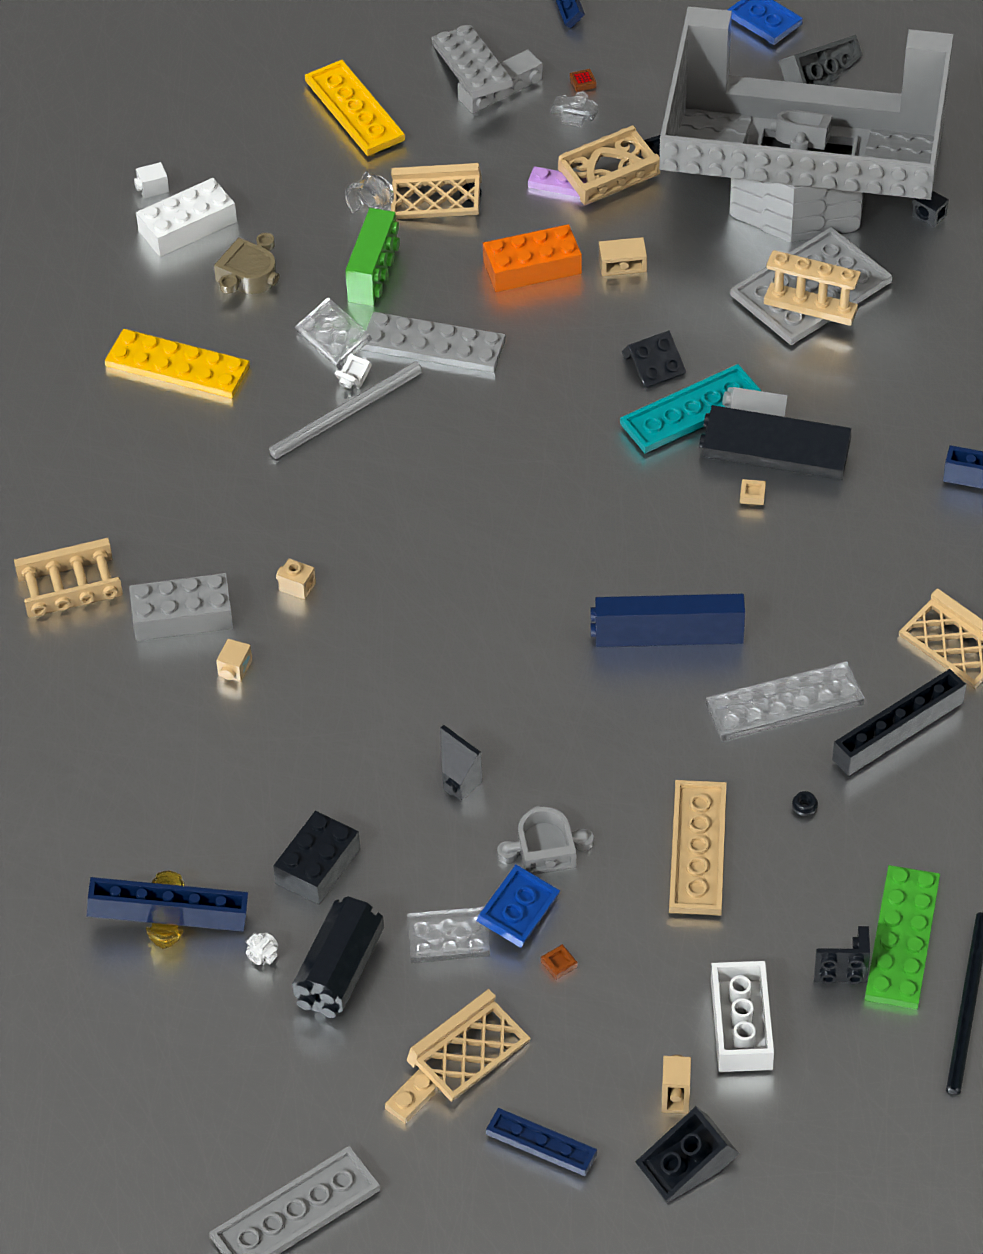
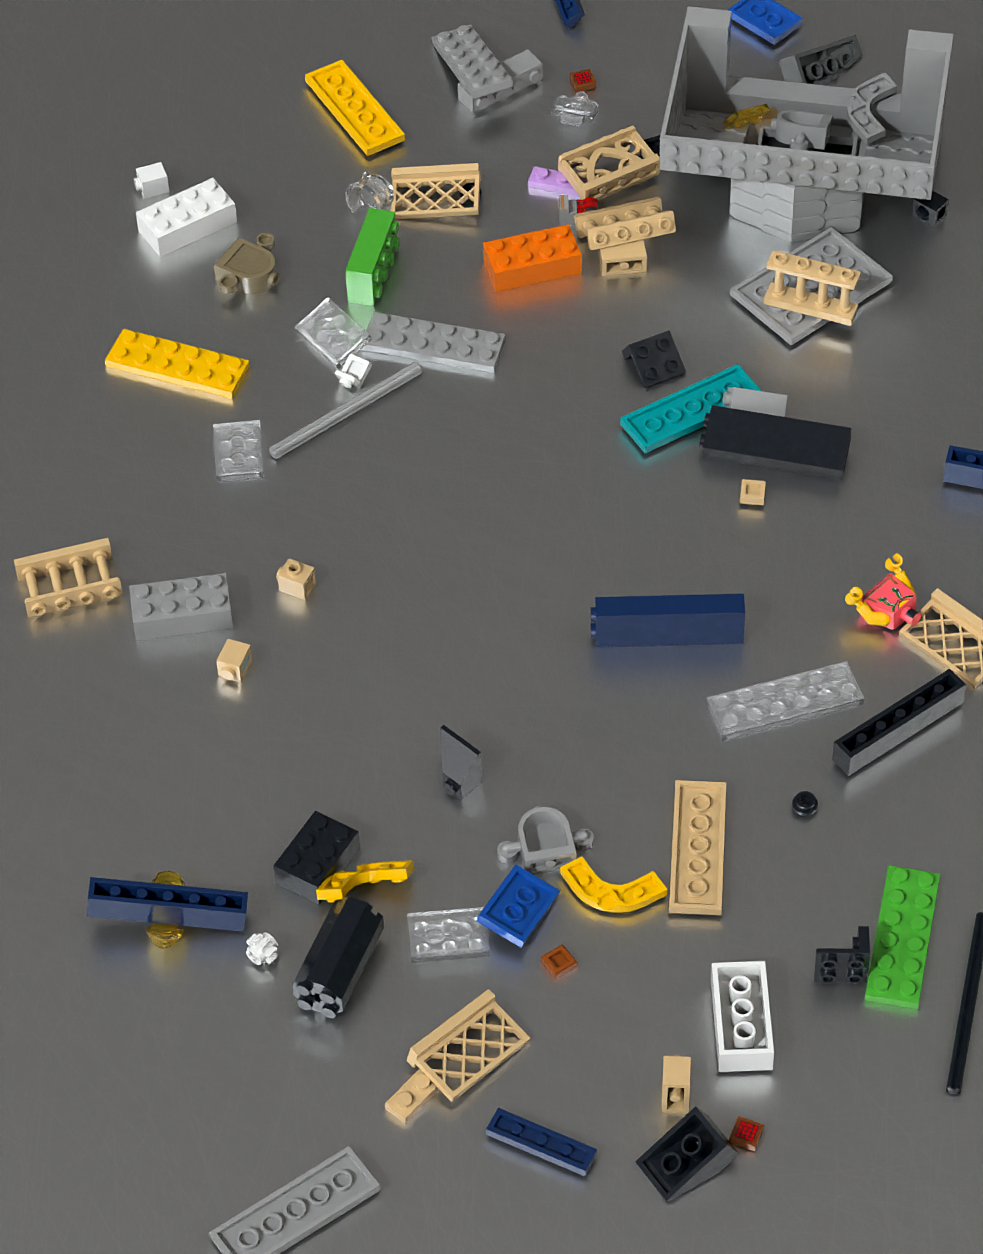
none -> clear plate [213,420,264,483]
none -> yellow plate [316,860,414,903]
none -> leg [559,195,600,225]
none -> yellow plate [560,857,667,913]
none -> tan fence [574,197,676,250]
none -> clear yellow plate [724,104,770,129]
none -> tile [729,1116,764,1152]
none -> torso [845,553,921,630]
none -> light grey plate [847,73,897,144]

